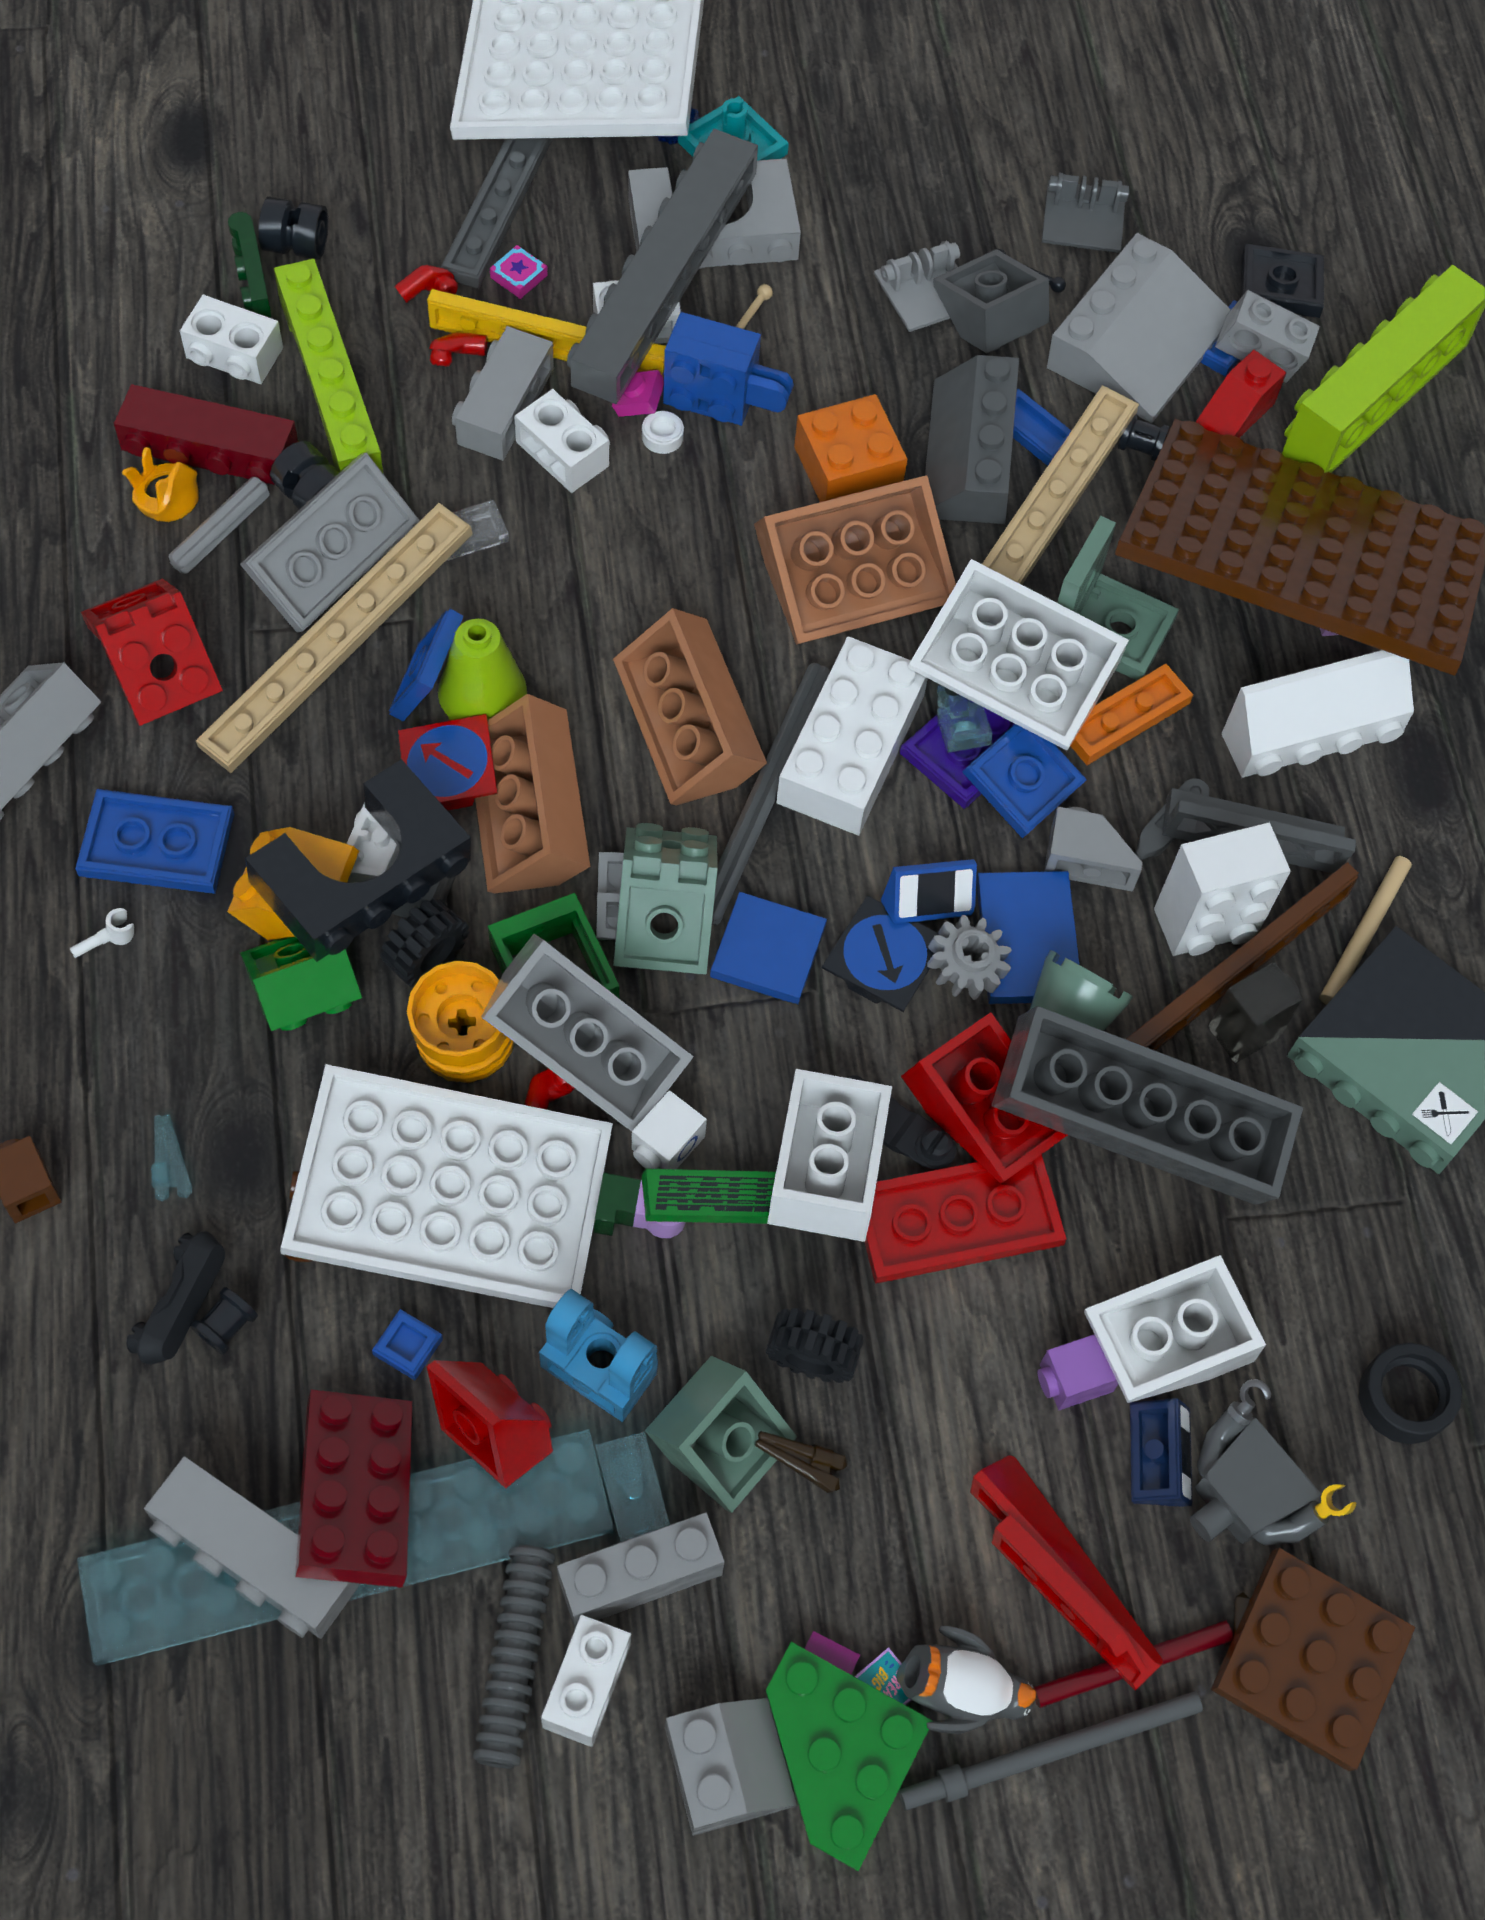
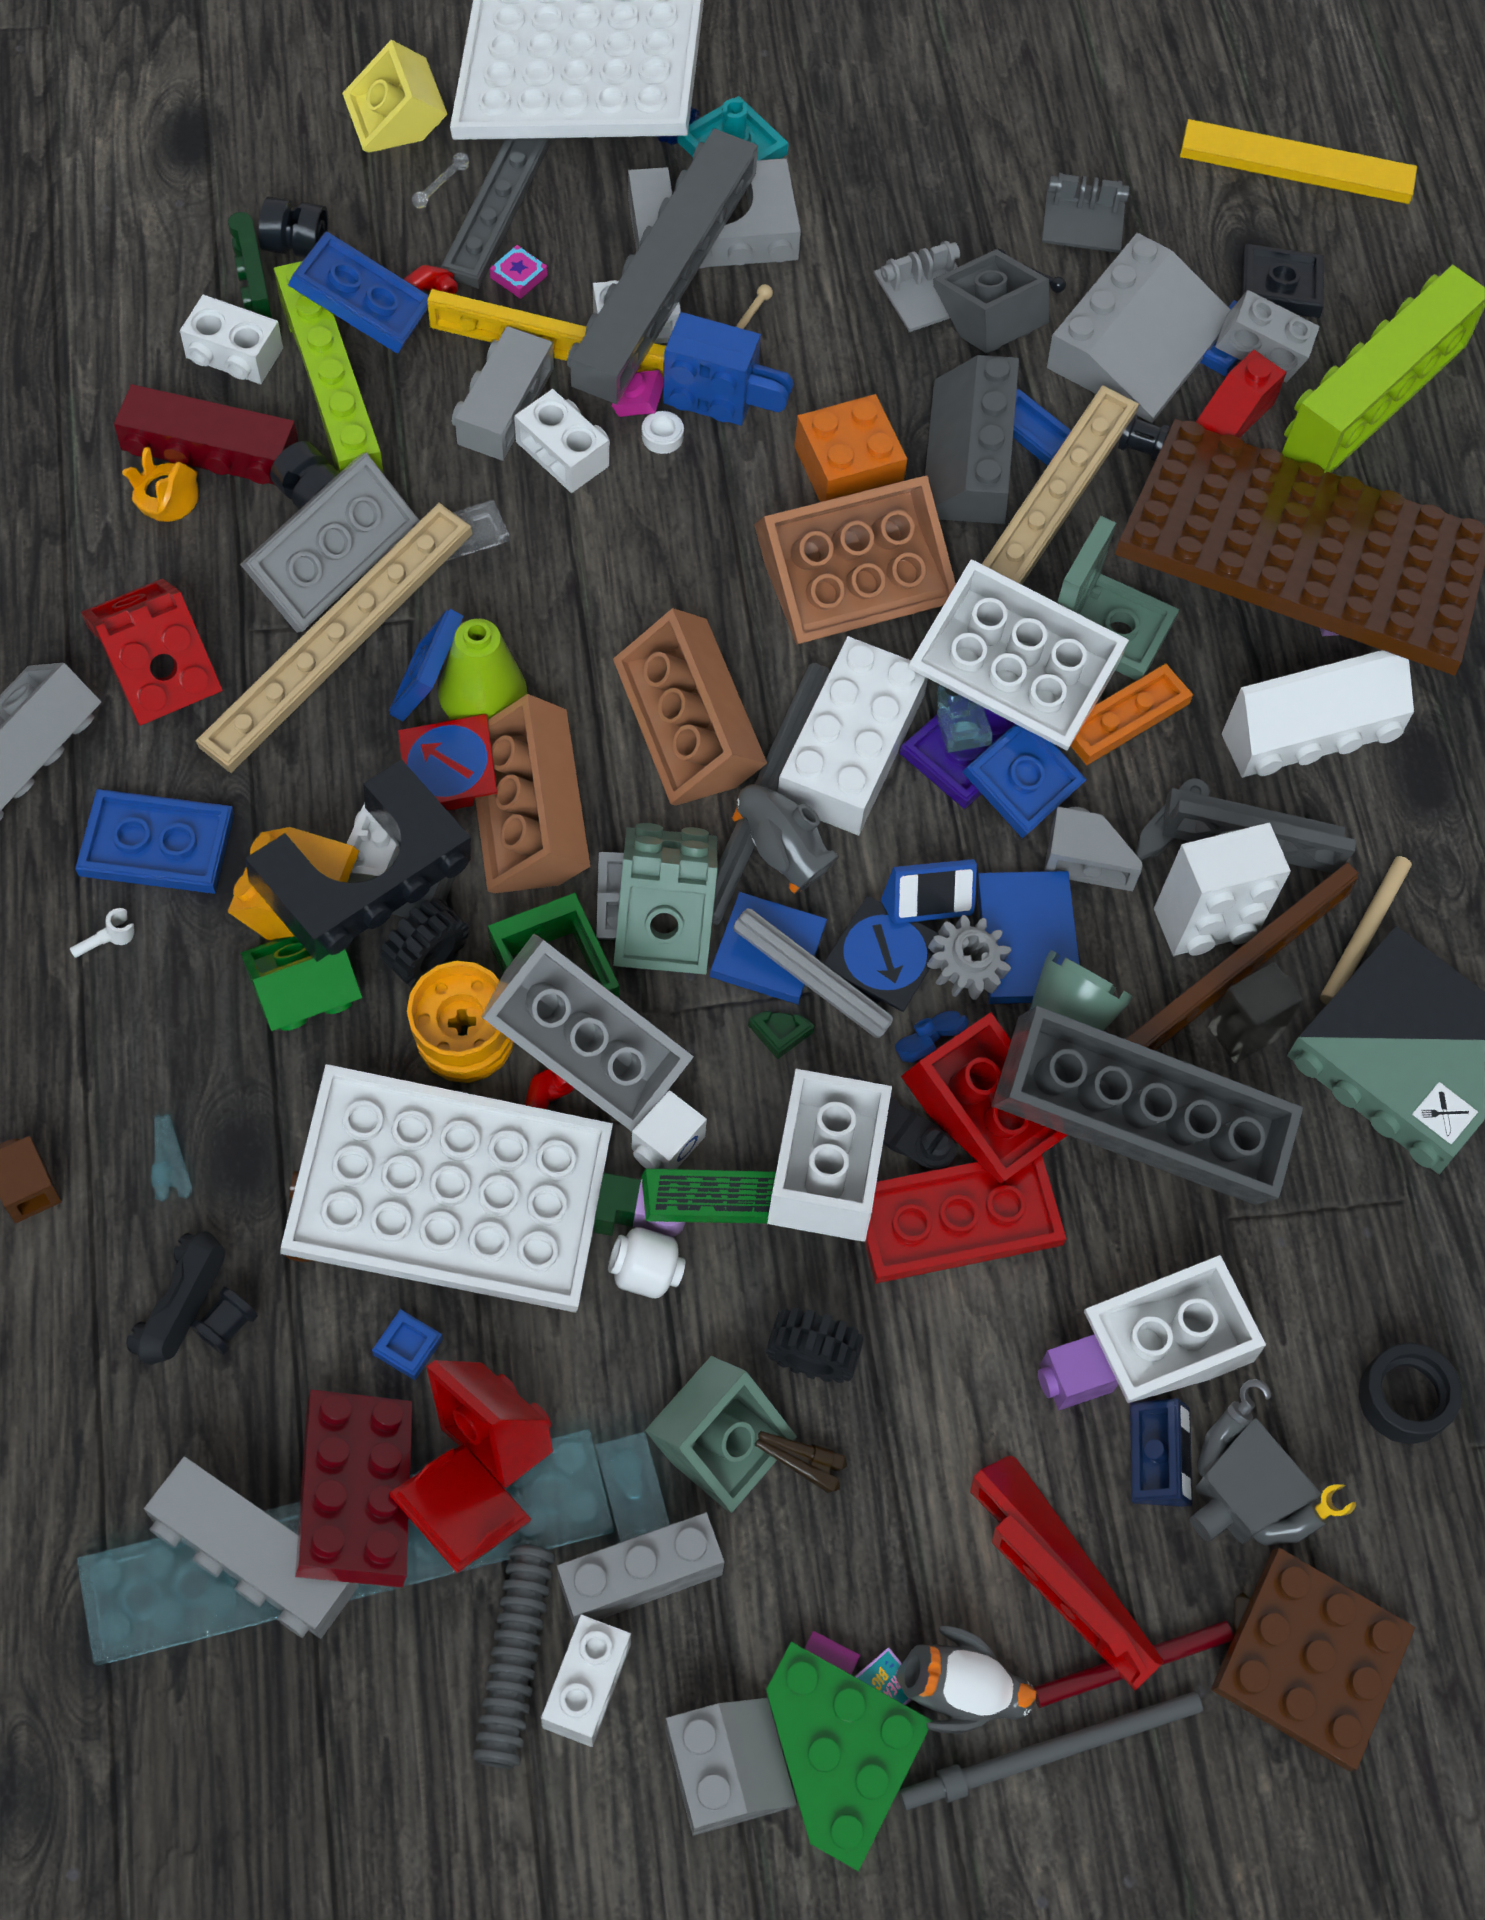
light grey axle [169,476,270,574] -> none
red arm [429,332,488,367] -> none
dark azure brick [539,1289,658,1423] -> none
none -> blue tile [288,231,429,354]
none -> light yellow slope [342,40,448,153]
none -> red piece [389,1444,532,1573]
none -> clear hinge [412,153,469,208]
none -> white head [608,1227,685,1298]
none -> dark grey animal [732,784,839,894]
none -> light grey axle [733,908,893,1038]
none -> dark green tile [748,1011,815,1059]
none -> blue piece [895,1011,969,1063]
none -> yellow tile [1180,119,1417,204]

